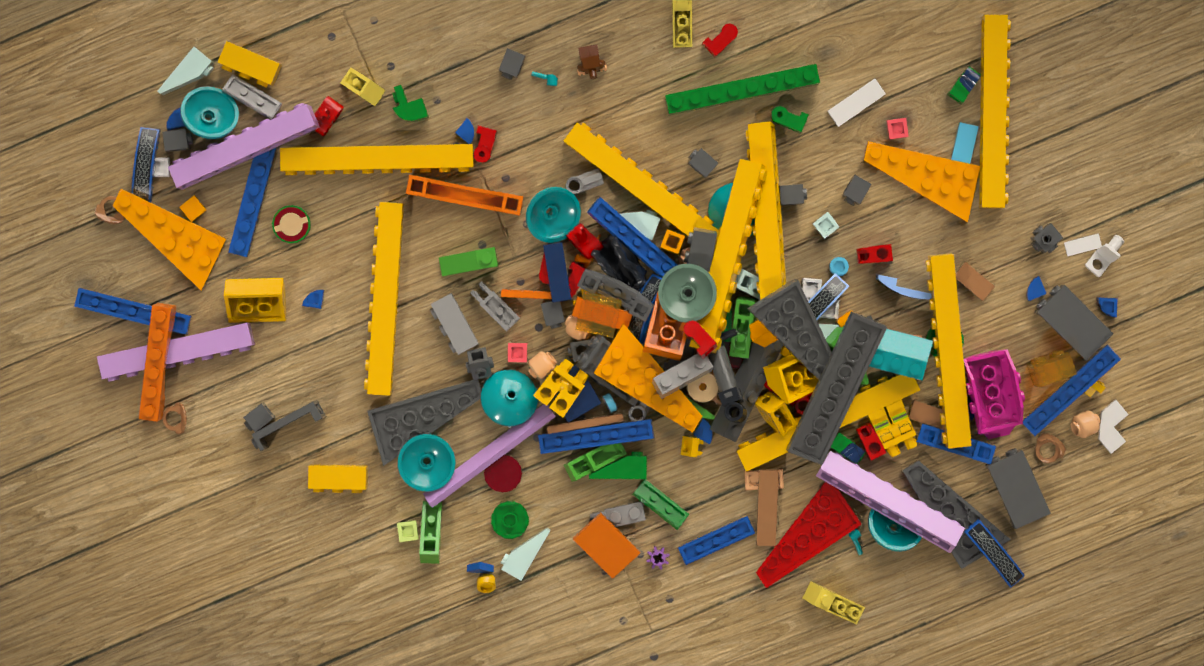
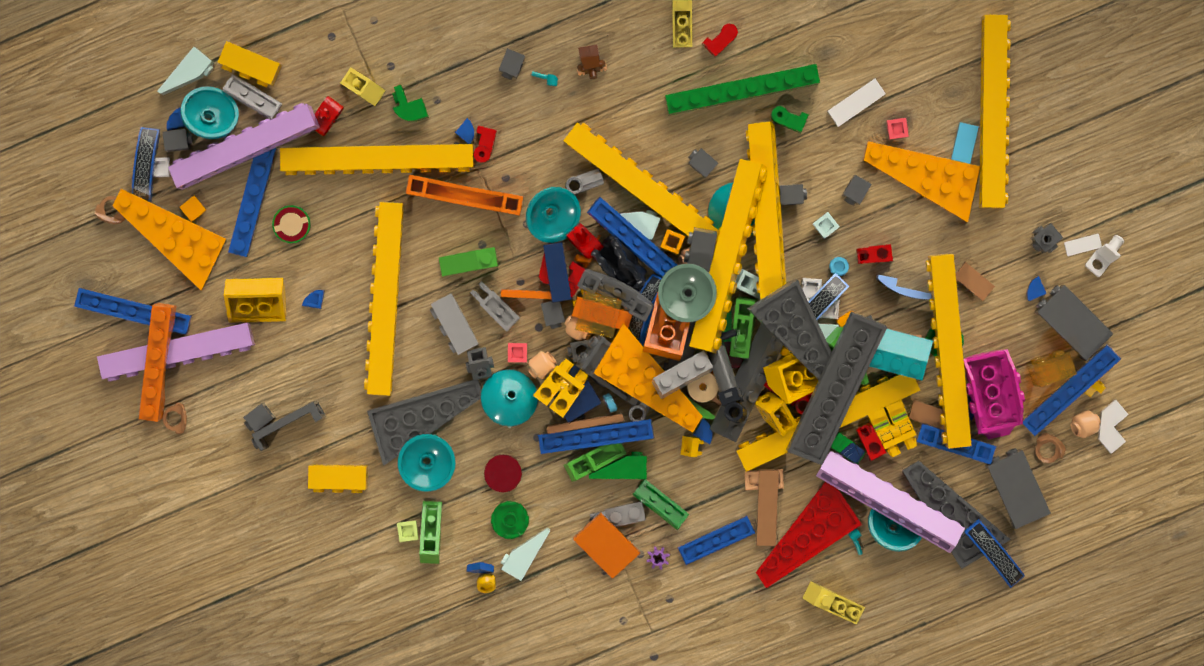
lavender tile [423,404,556,508] -> none
red leg [684,320,718,359] -> none
light orange brick [749,320,778,347] -> none
leg [946,66,981,105] -> none
blue tile [1097,297,1118,317] -> none

